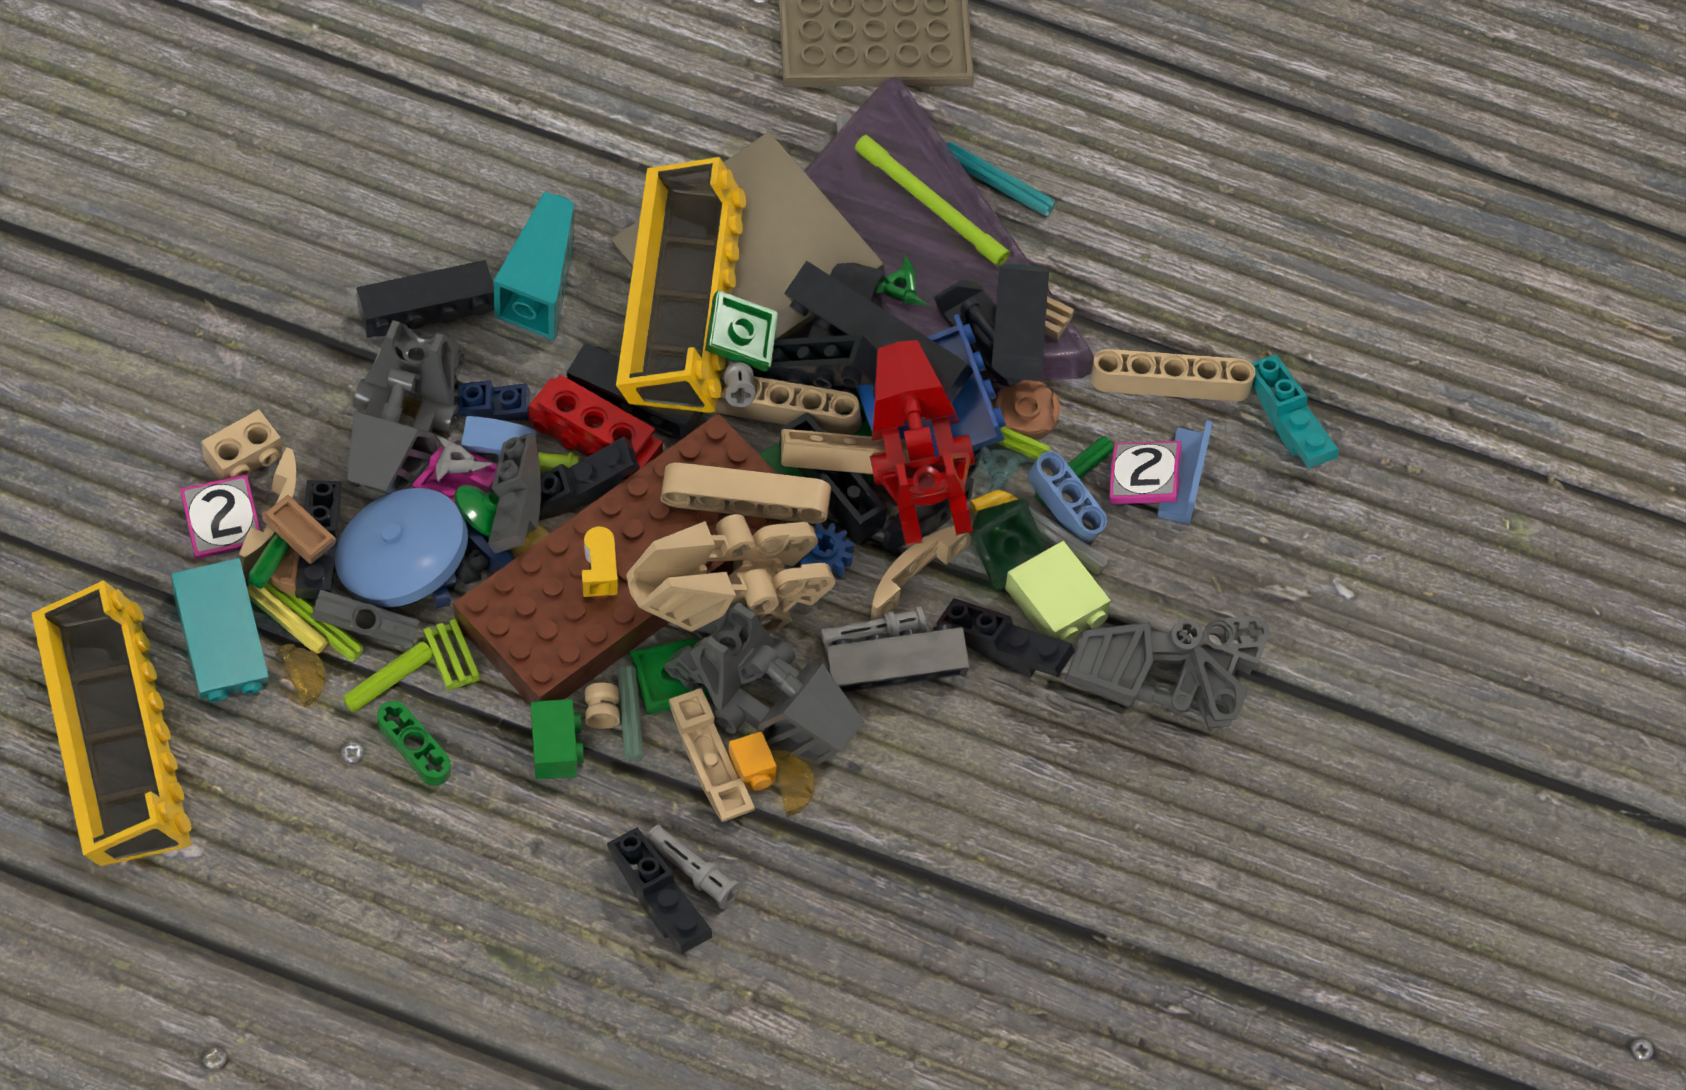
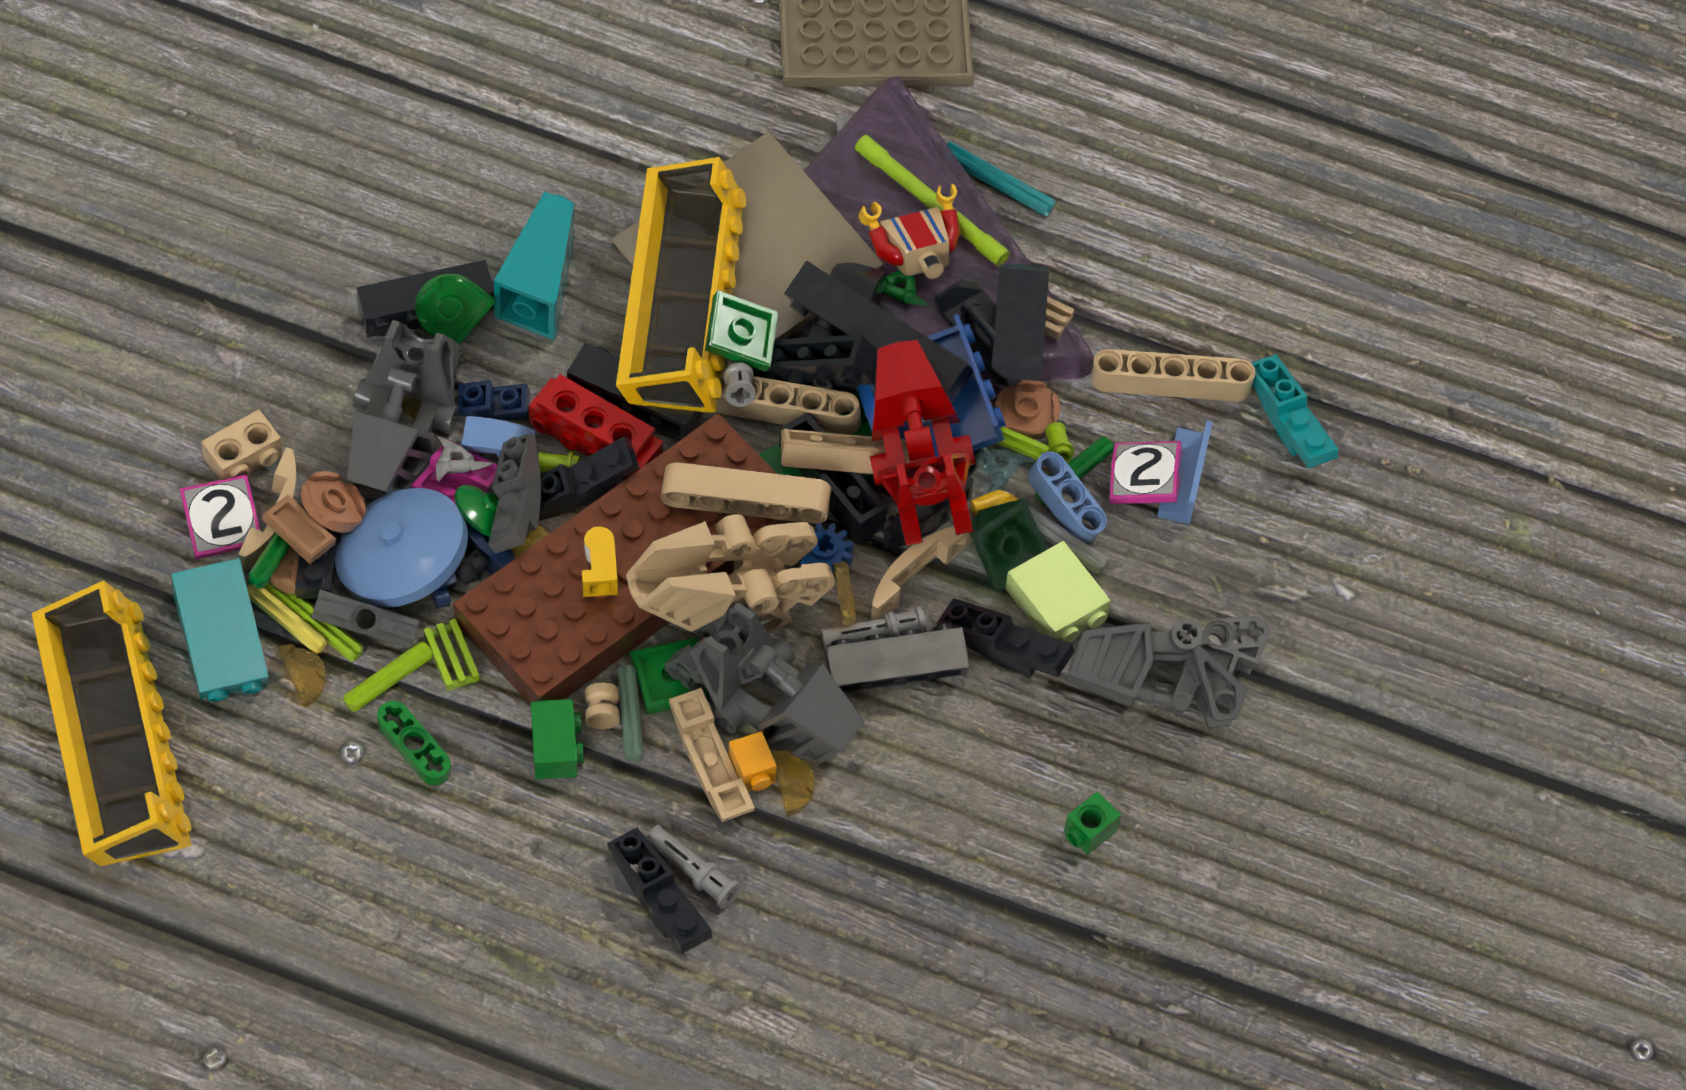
none -> nougat tile [300,471,366,533]
none -> green tile [415,274,496,344]
none -> clear yellow tile [834,561,857,625]
none -> torso [858,184,960,279]
none -> lime pin [1045,422,1074,463]
none -> green brick [1064,791,1121,855]

